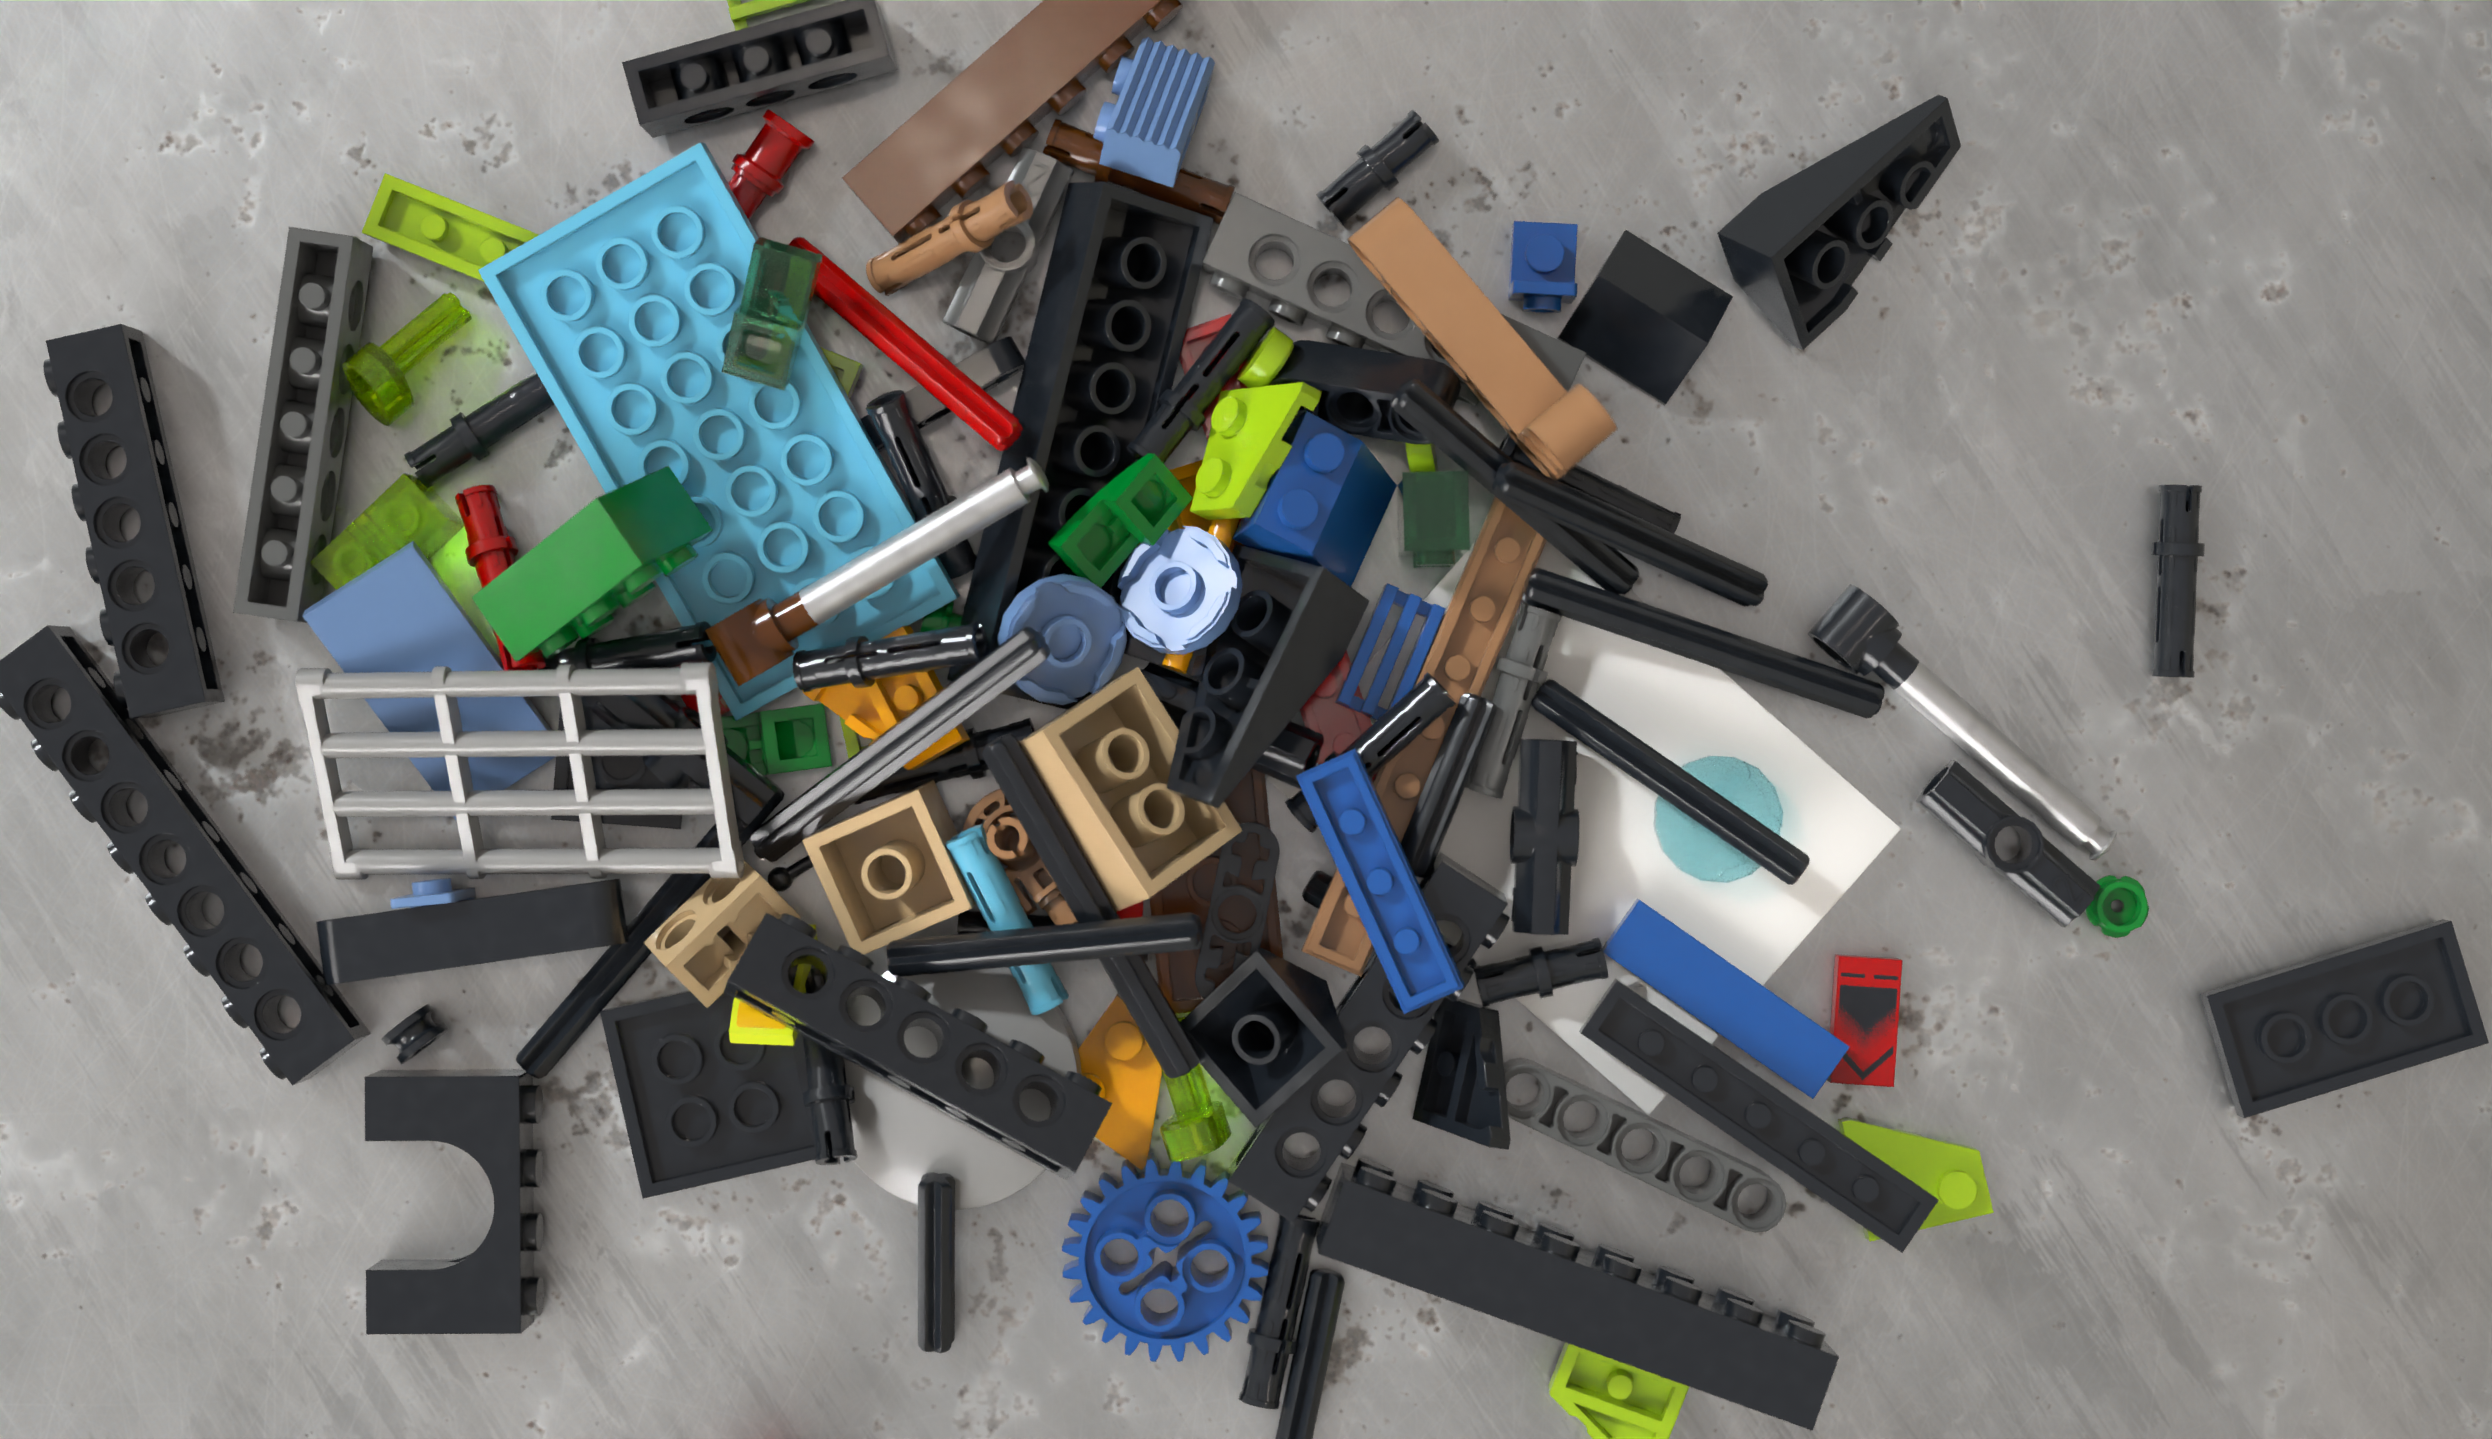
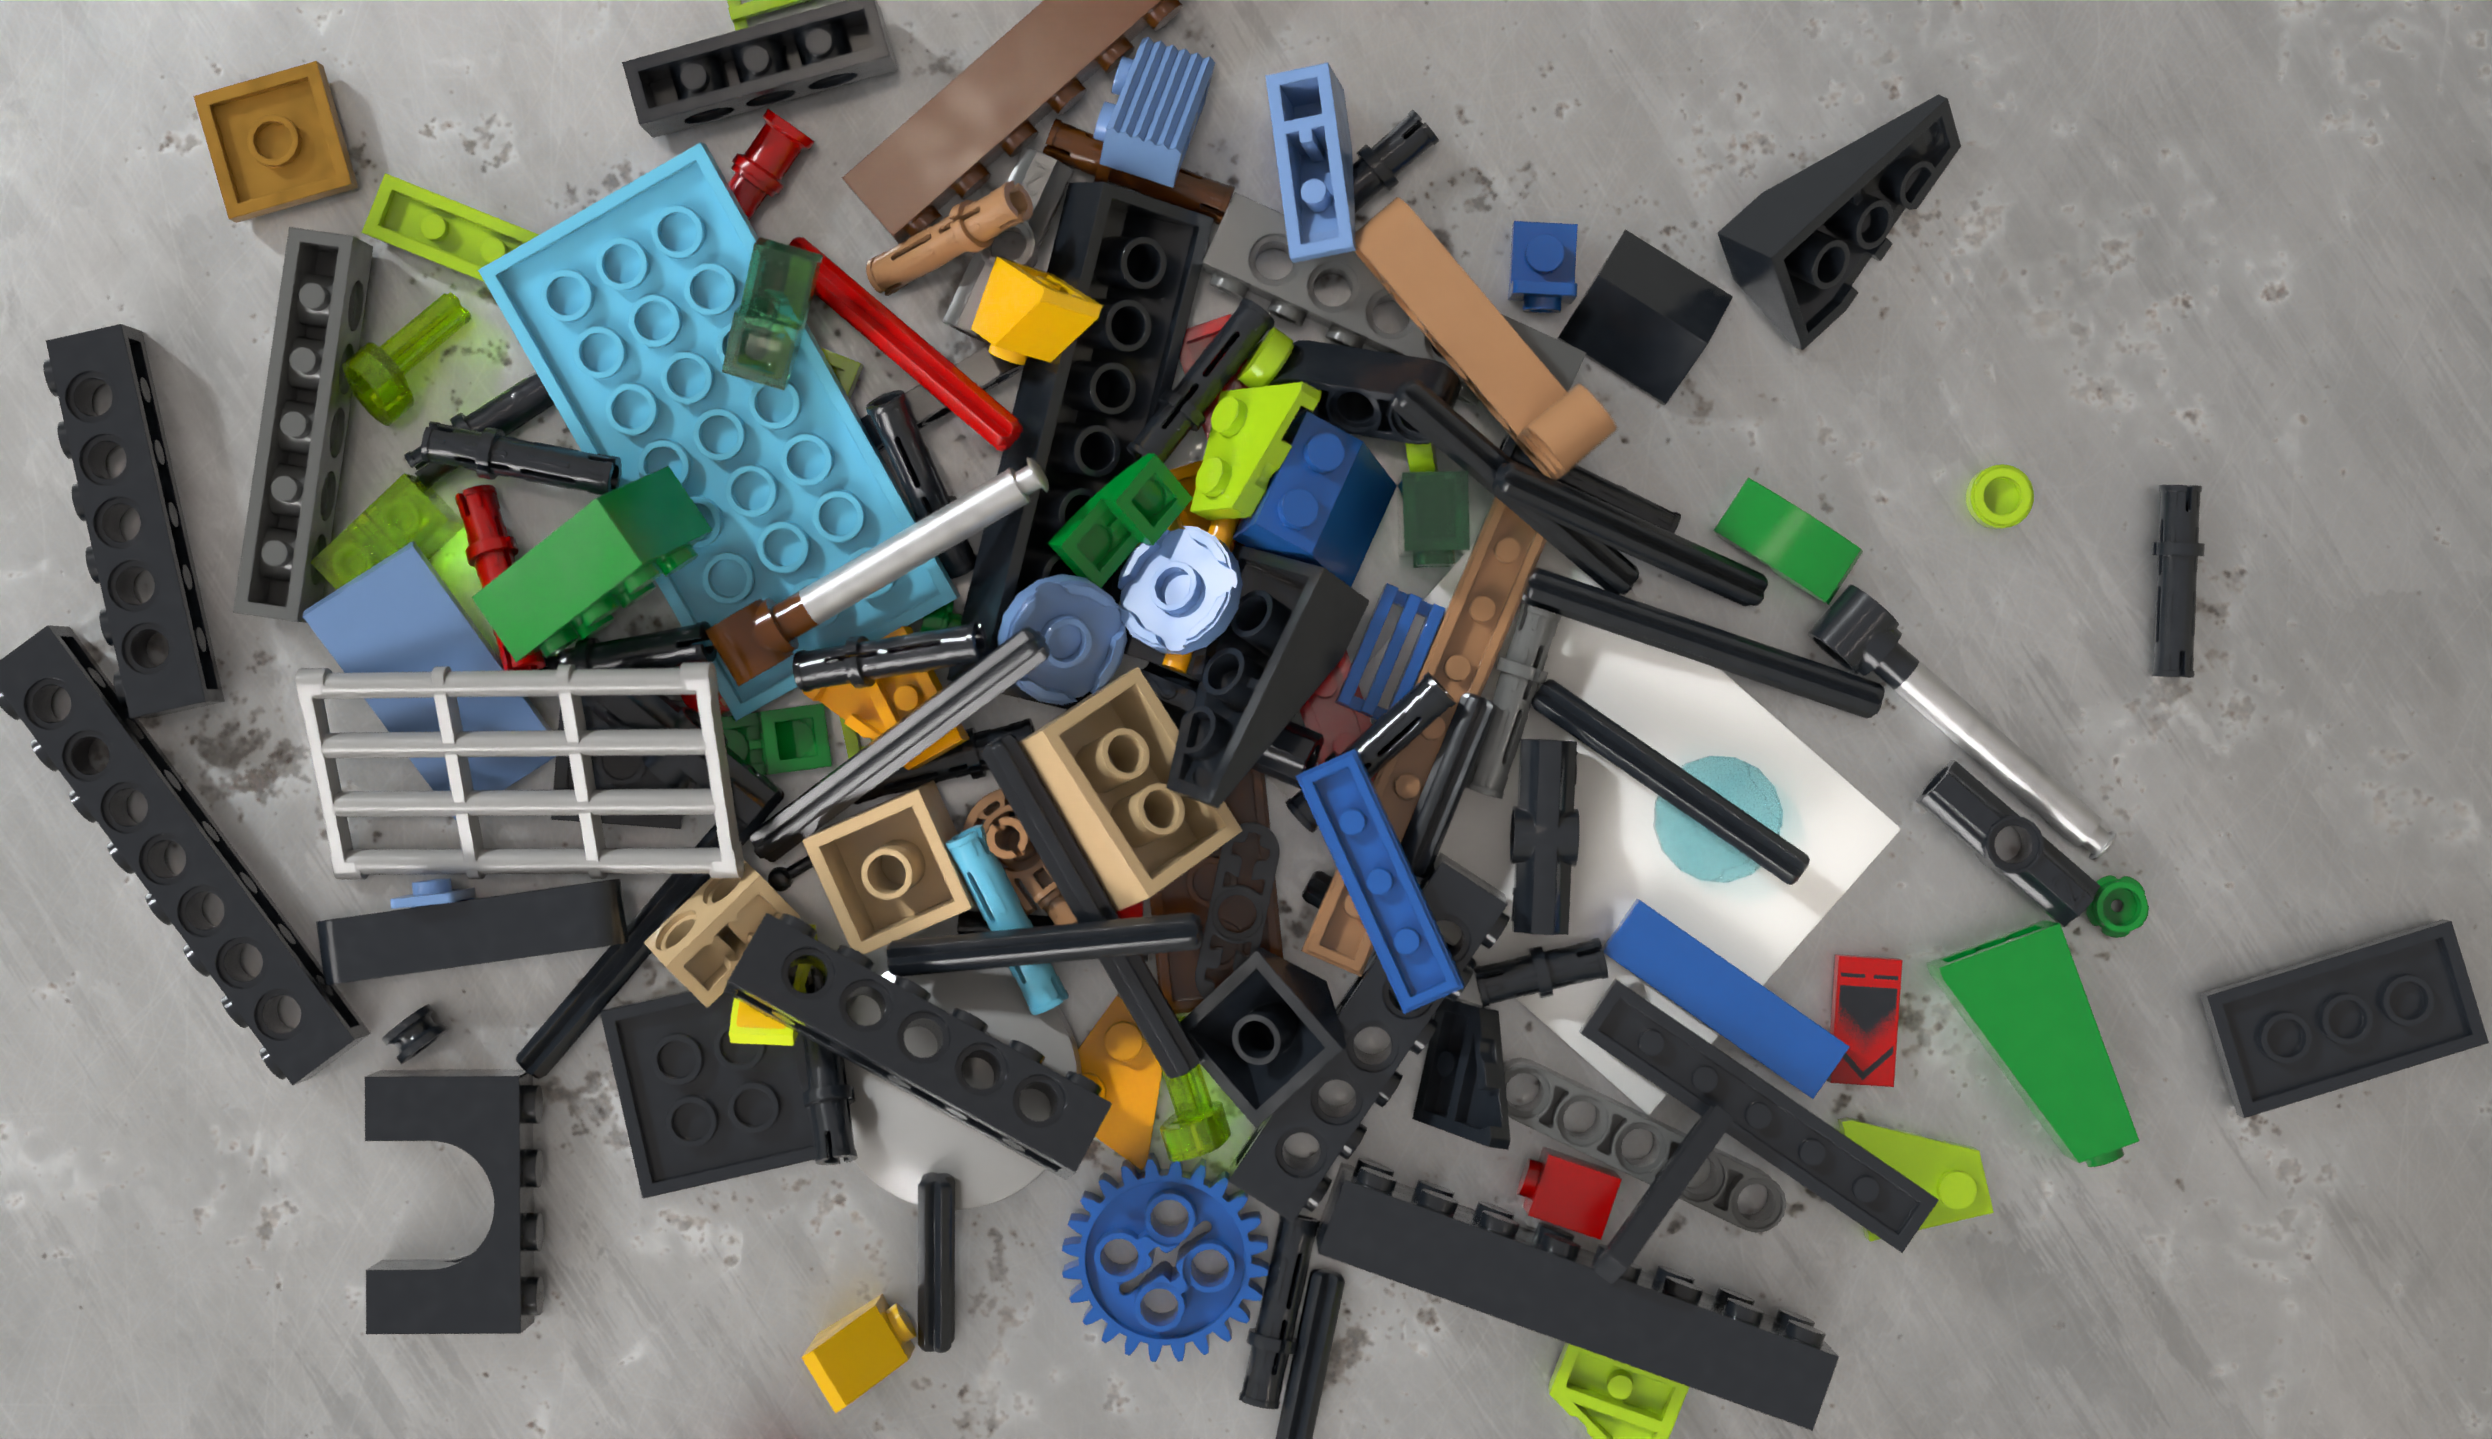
none -> pearl gold plate [193,61,358,223]
none -> black pin [421,421,622,495]
none -> yellow slope [801,1294,917,1413]
none -> yellow slope [971,256,1102,365]
none -> medium blue slope [1265,63,1356,263]
none -> red brick [1517,1146,1622,1240]
none -> black tile [1593,1105,1735,1285]
none -> green slope [1713,477,1863,605]
none -> green slope [1926,920,2140,1167]
none -> lime tile [1966,464,2034,529]

